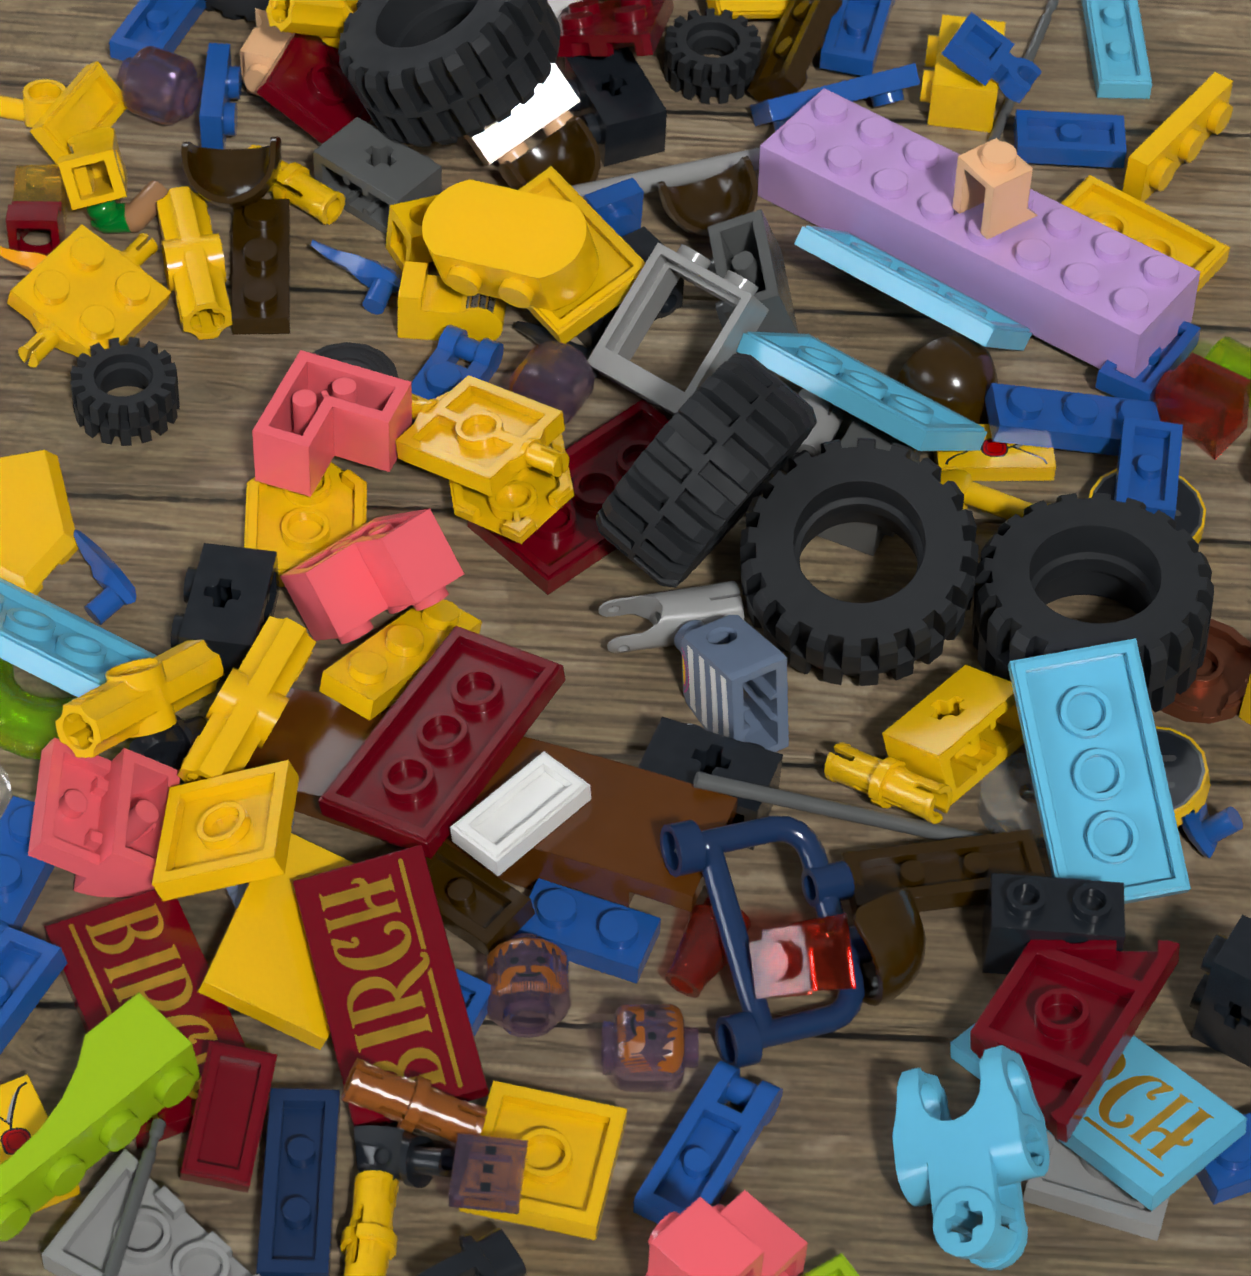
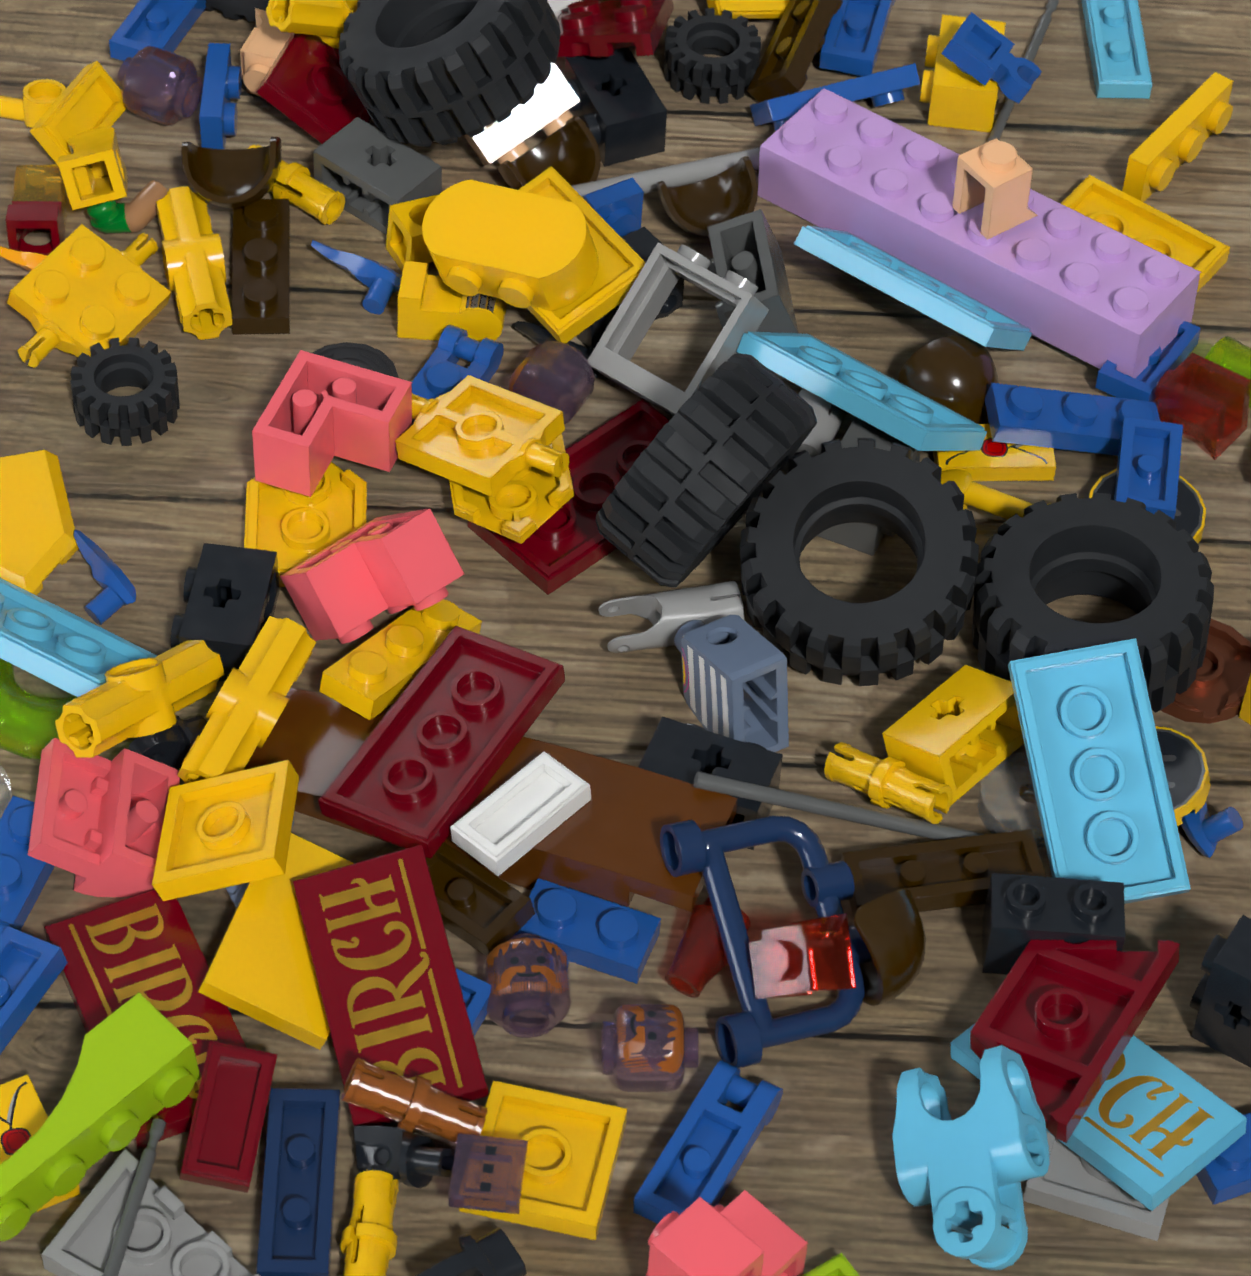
blue plate [1014,110,1127,168] -> none

